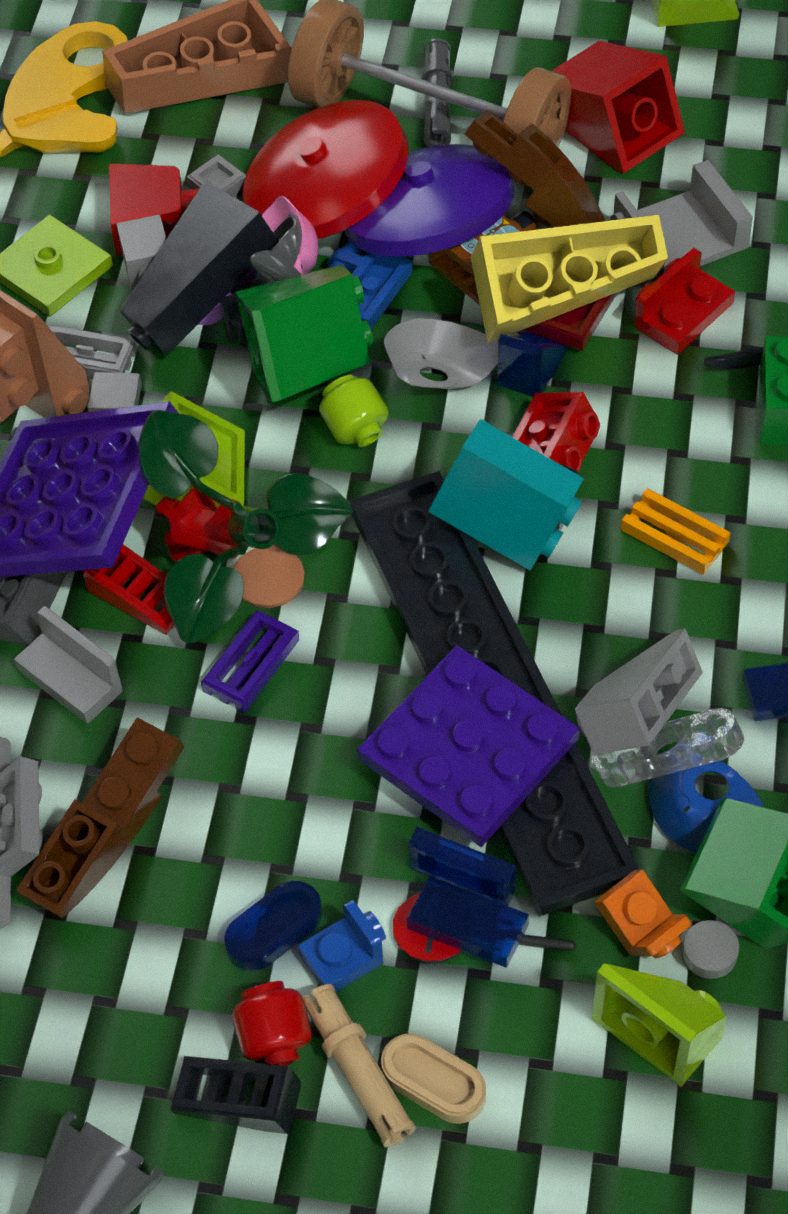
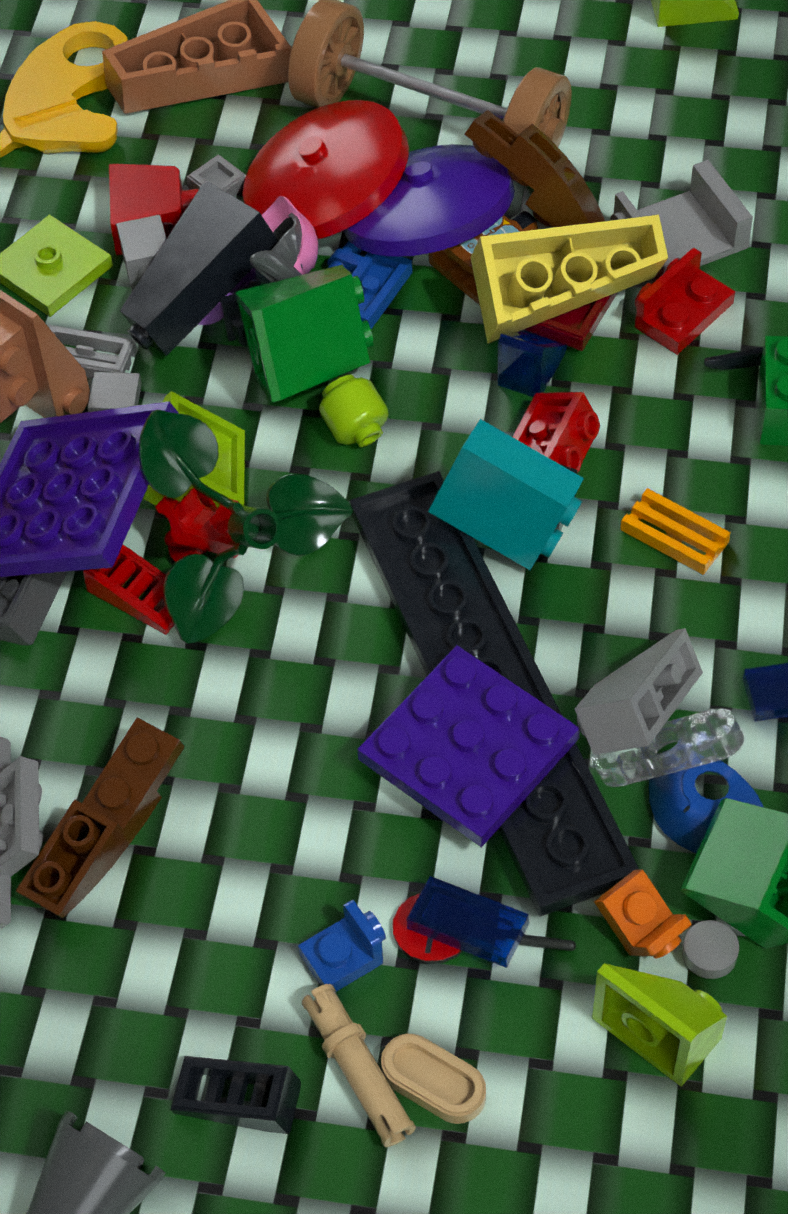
light grey panel [14,606,123,724] -> none
dark purple tile [201,610,299,713] -> none
clear blue tile [224,881,322,971] -> none
red head [232,981,312,1066] -> none
nougat piece [234,475,310,608] -> none
light grey piece [384,318,507,389] -> none
clear blue tile [409,827,516,906] -> none
dark grey pin [421,38,454,147] -> none
red slope [552,41,685,174] -> none

